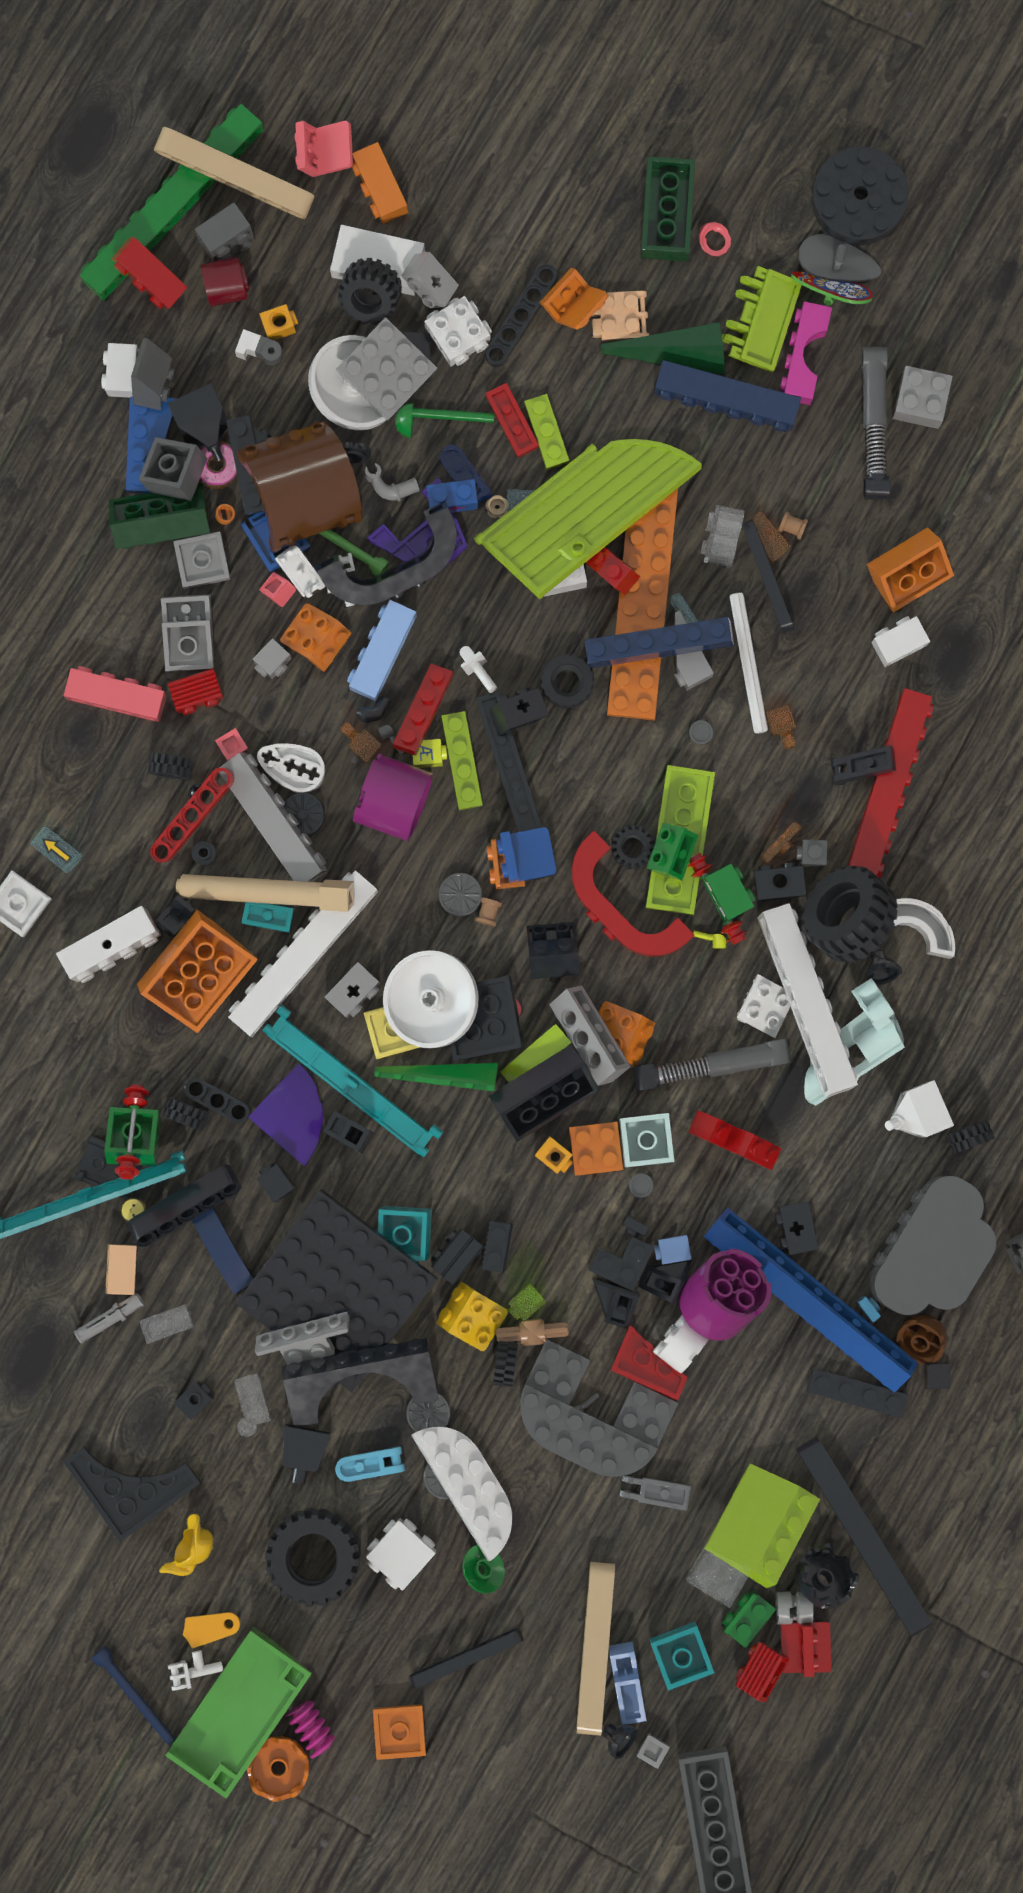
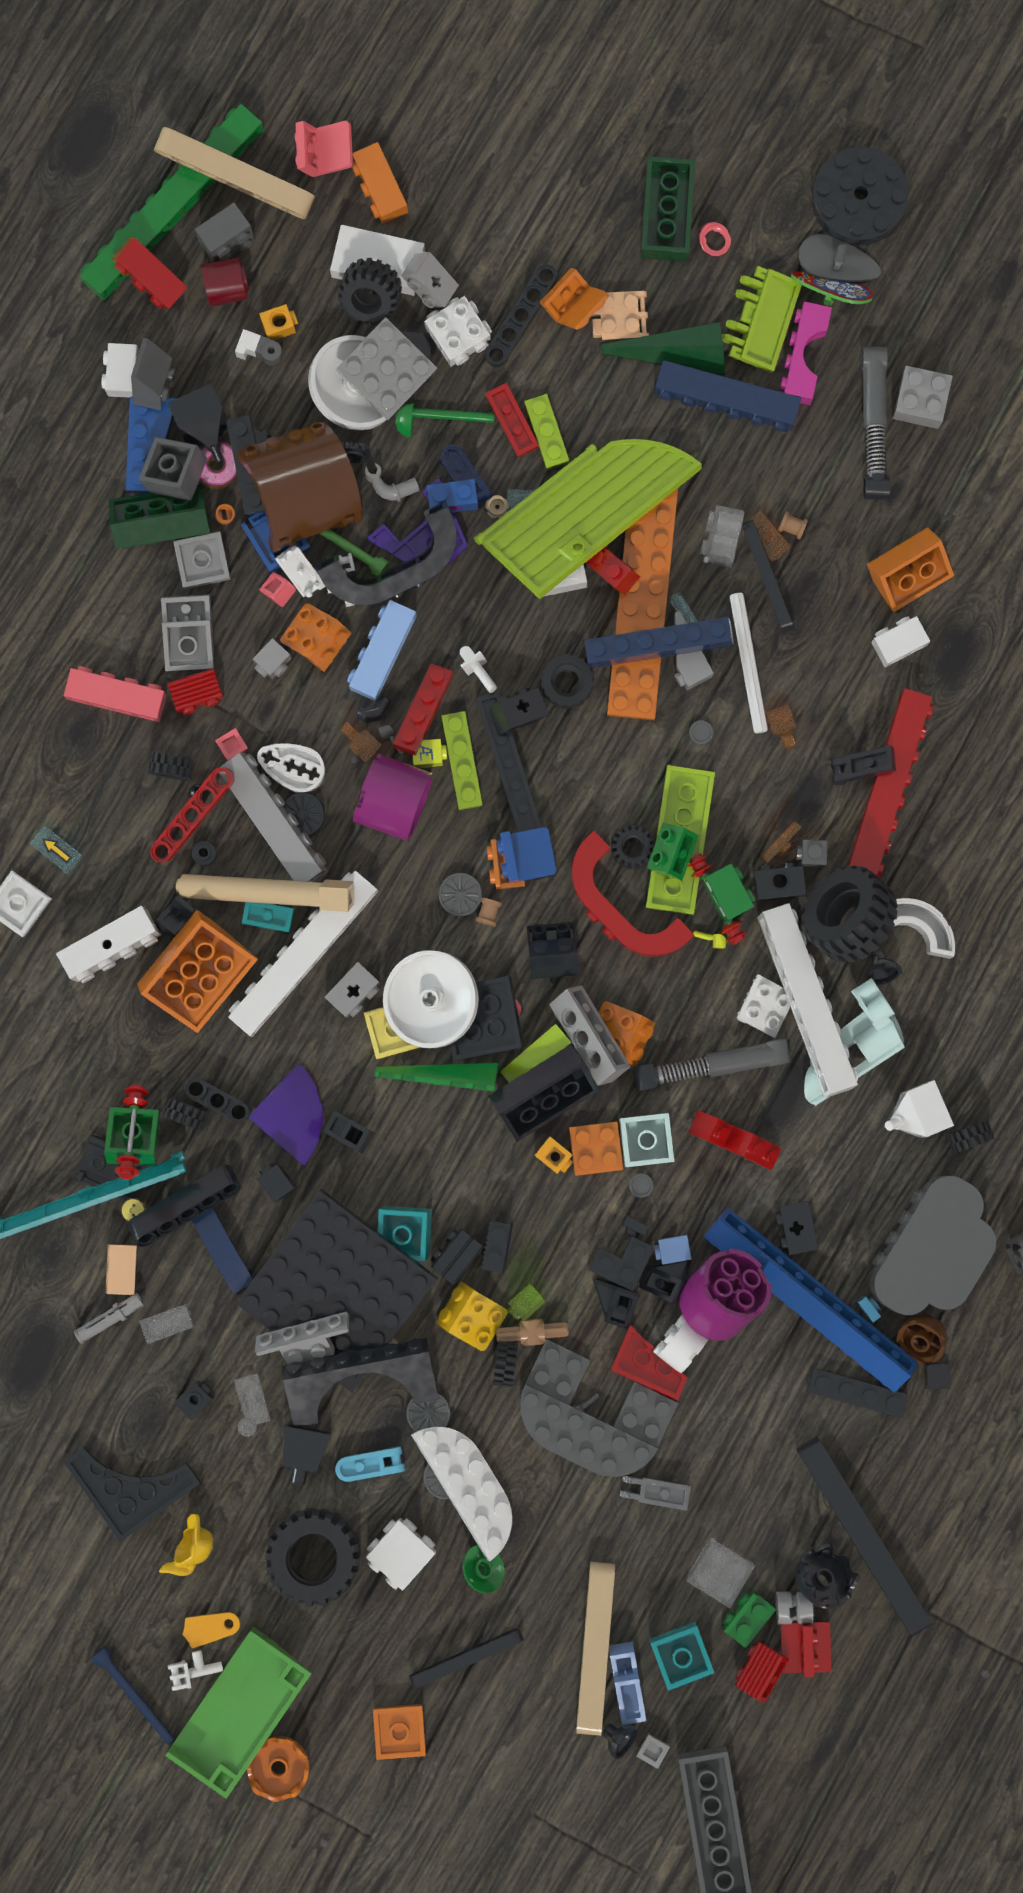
teal piece [262,1005,443,1158] -> none
dark pink piece [285,1700,335,1759] -> none
lime slope [704,1464,820,1588] -> none

